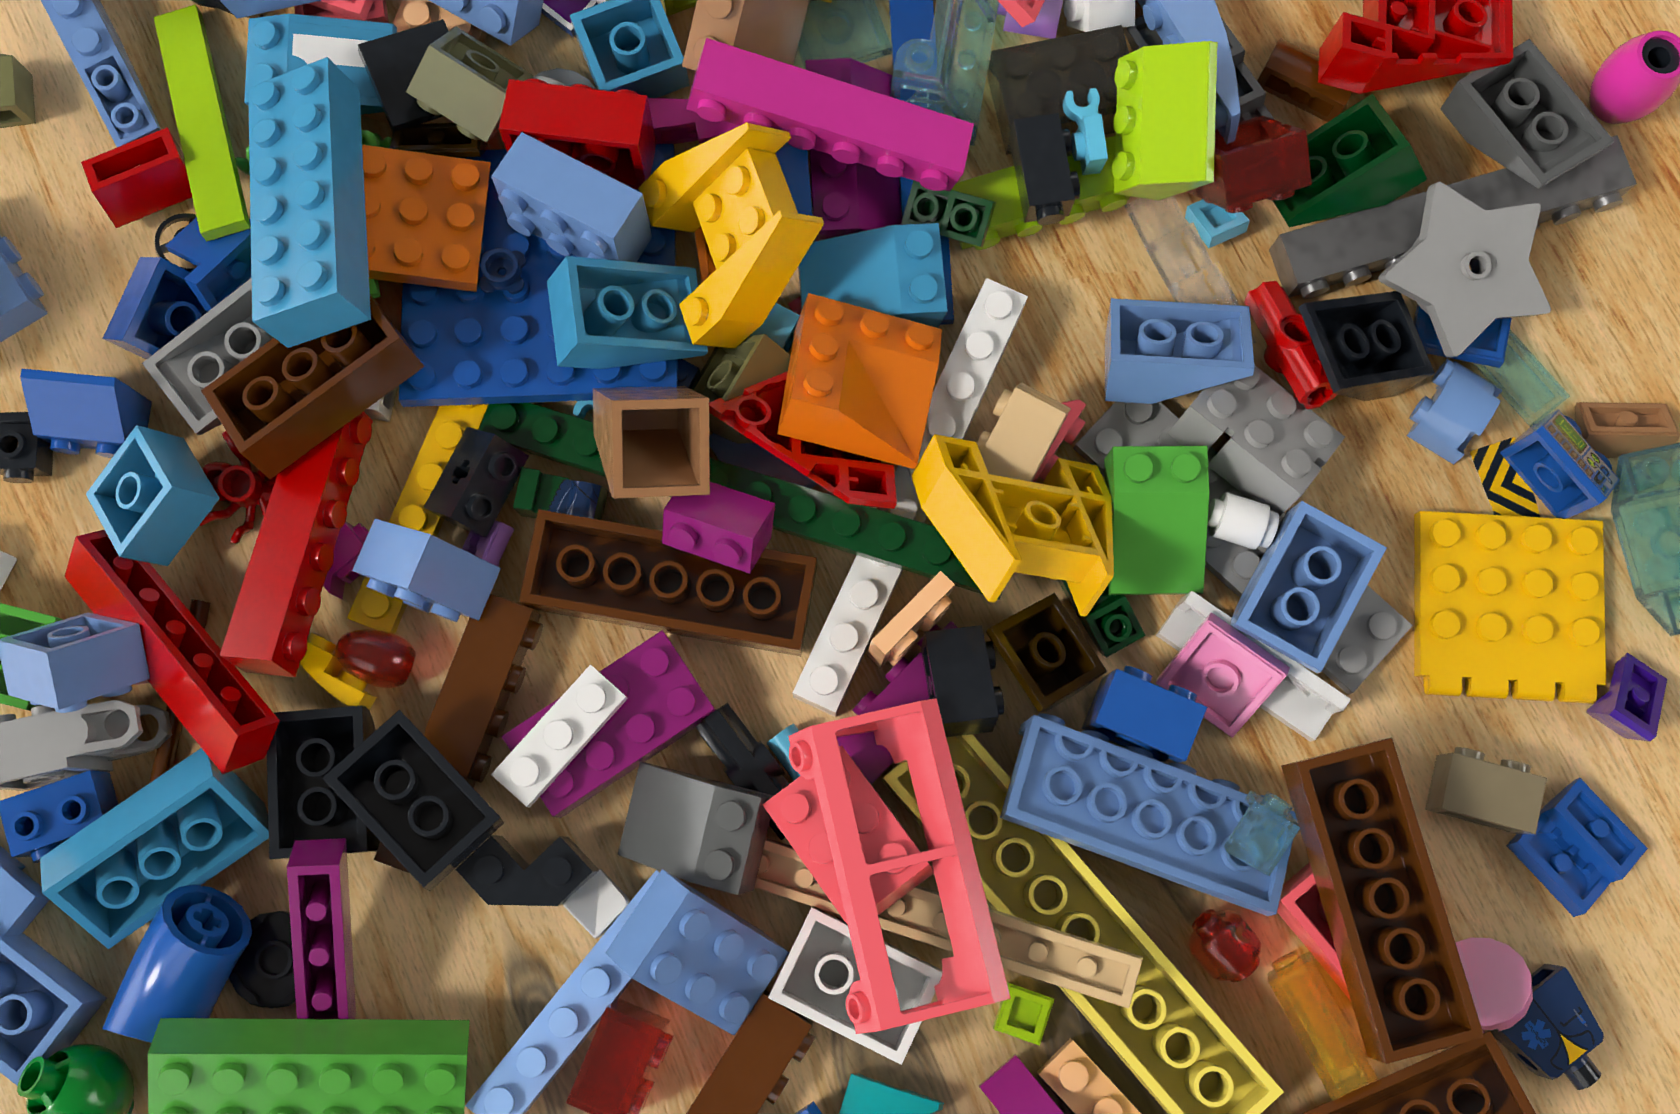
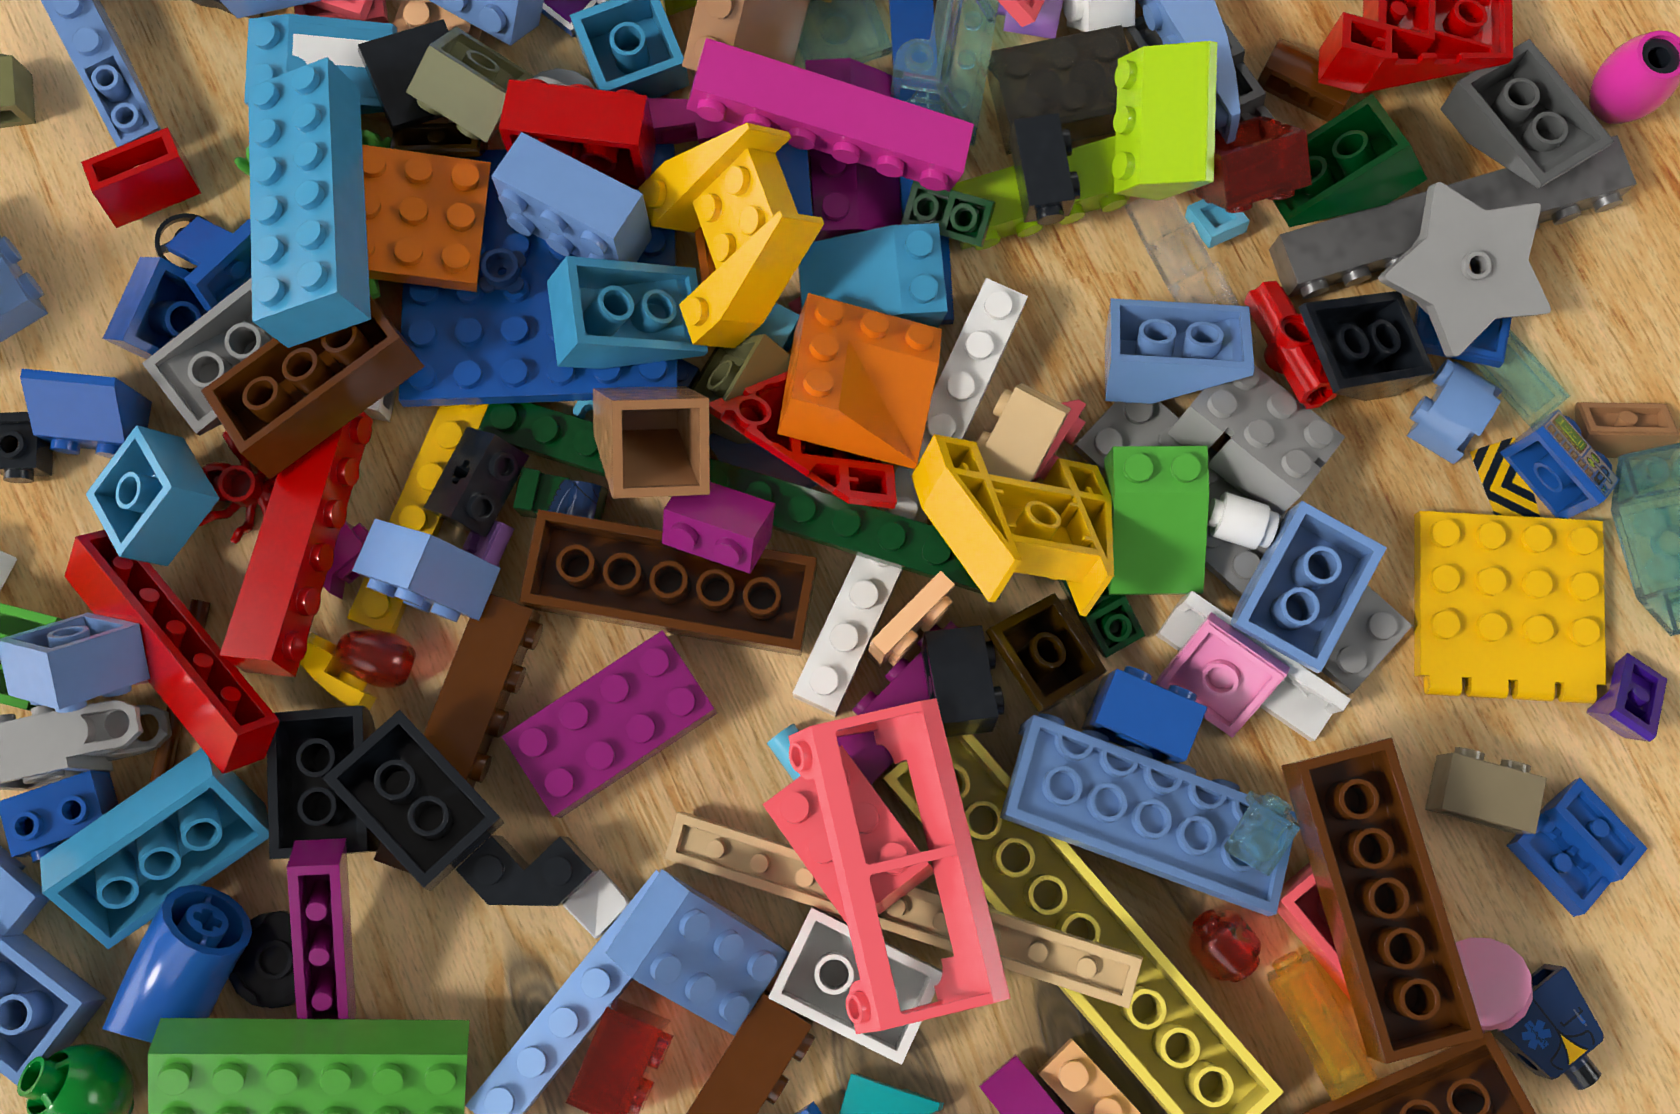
lime tile [154,4,251,241] -> none
white plate [491,665,628,807] -> none
dark grey slope [618,762,774,895] -> none
black piece [696,703,789,841] -> none
lime tile [993,982,1054,1046] -> none
medium azure plate [1063,88,1108,175] -> none

